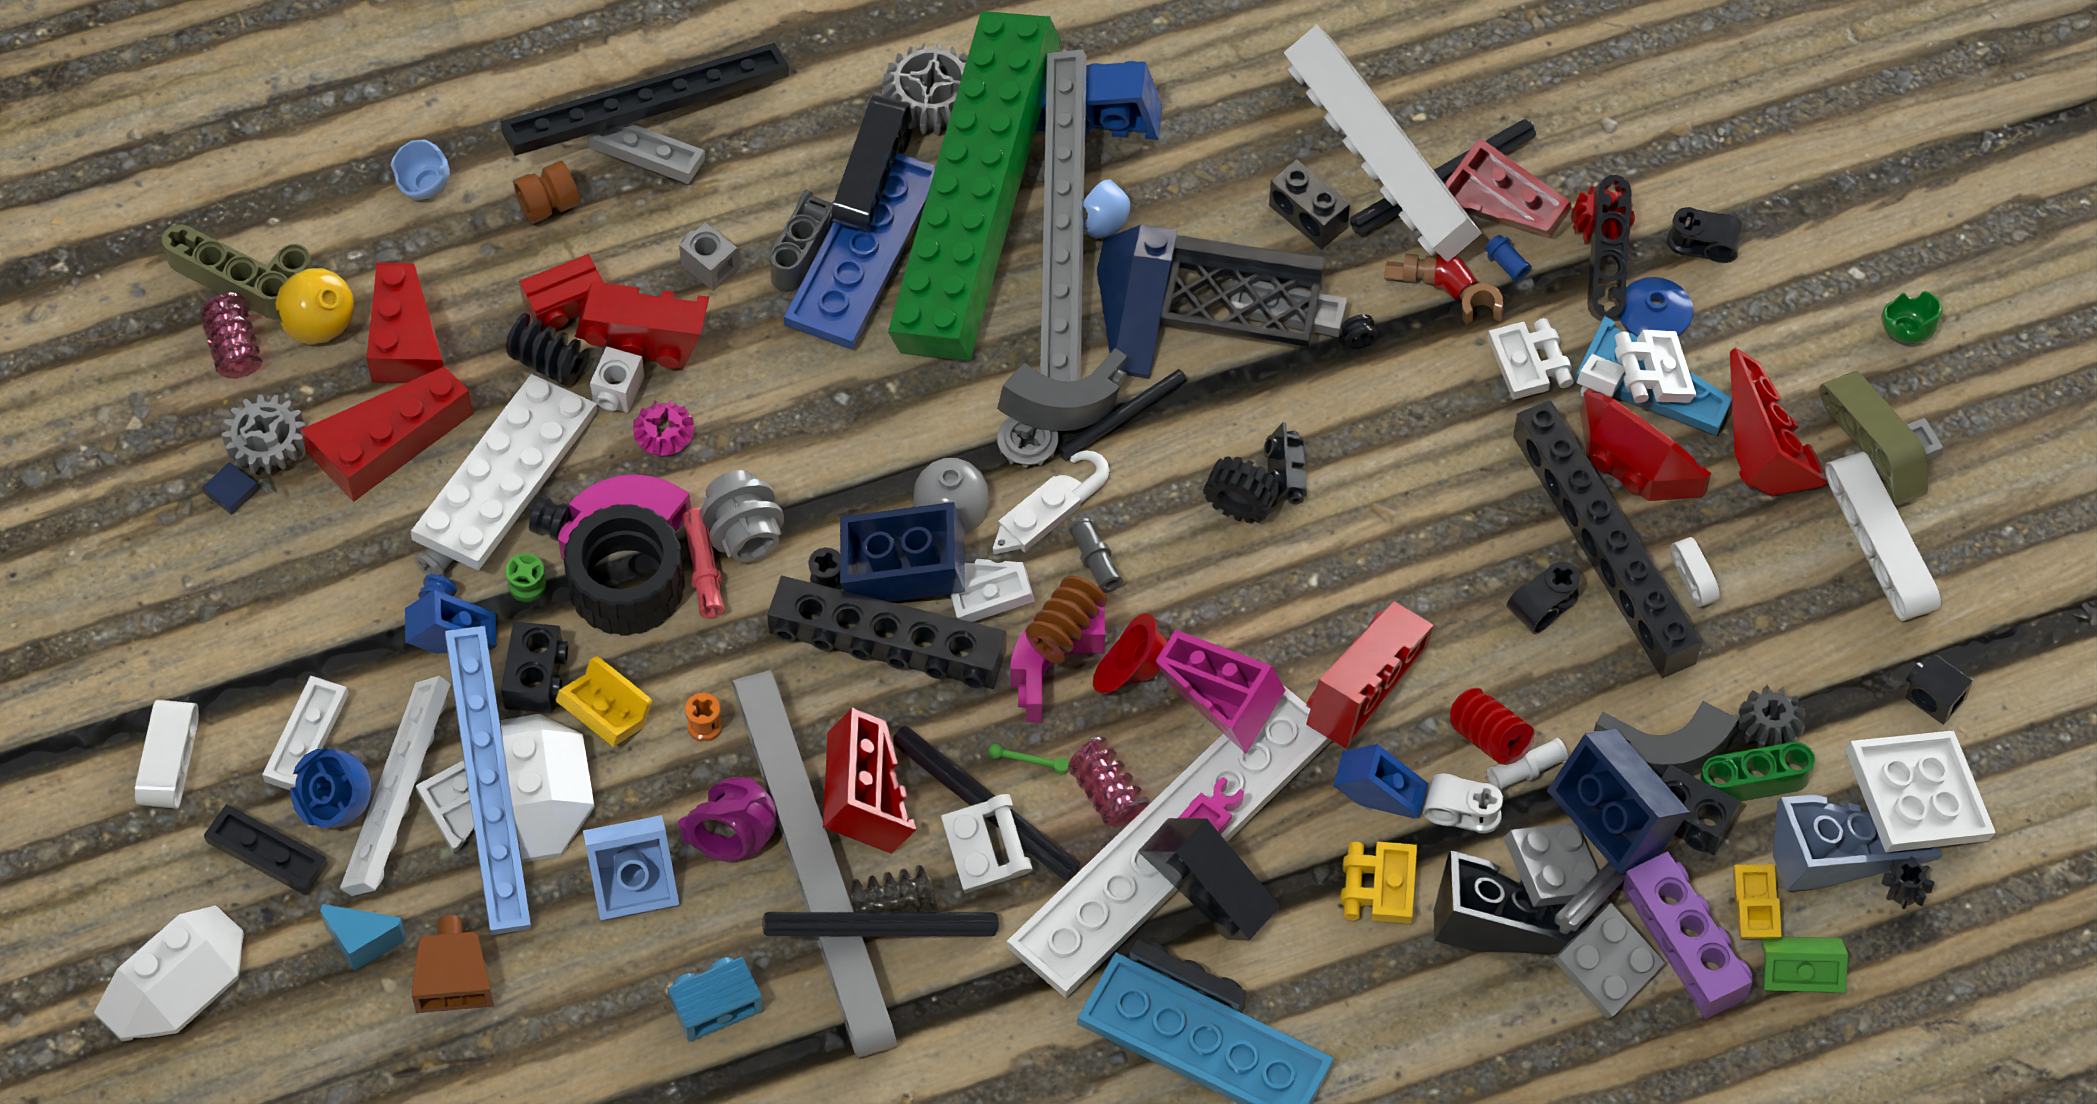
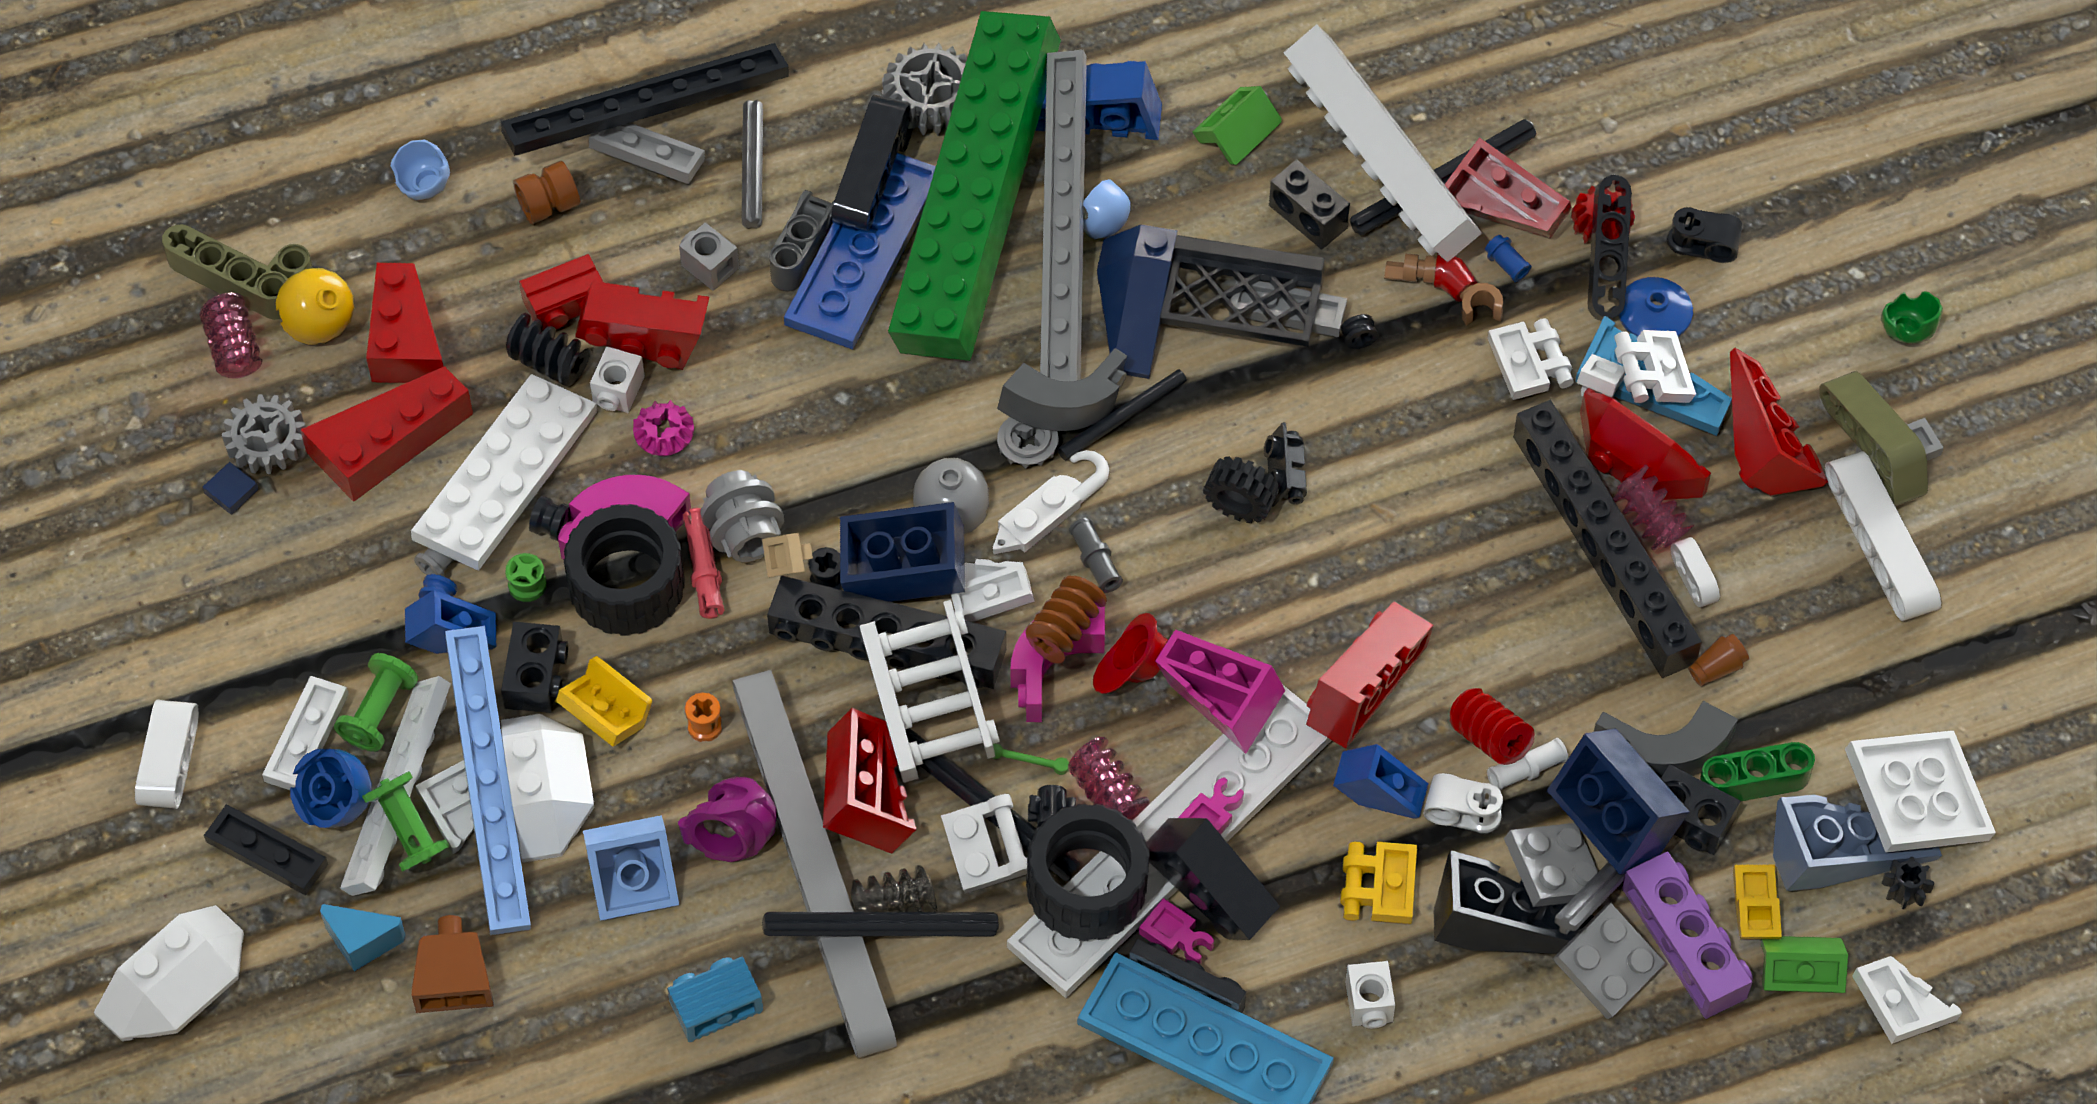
black piece [1507,561,1580,634] -> none
dark grey gear [1737,685,1806,748] -> none
black brick [1905,653,1973,725] -> none
none -> bright green hose [334,653,418,752]
none -> bright green hose [362,771,449,871]
none -> flat silver axle [741,100,763,228]
none -> tan tile [762,533,813,578]
none -> white fence [860,600,1000,783]
none -> black tyre [1026,803,1150,941]
none -> black gear [1028,785,1076,827]
none -> dark pink plate [1139,898,1214,964]
none -> bright green panel [1192,86,1282,165]
none -> white brick [1345,961,1395,1029]
none -> clear pink piece [1613,464,1694,551]
none -> dark orange cone [1688,634,1749,686]
none -> white wing [1852,956,1962,1044]

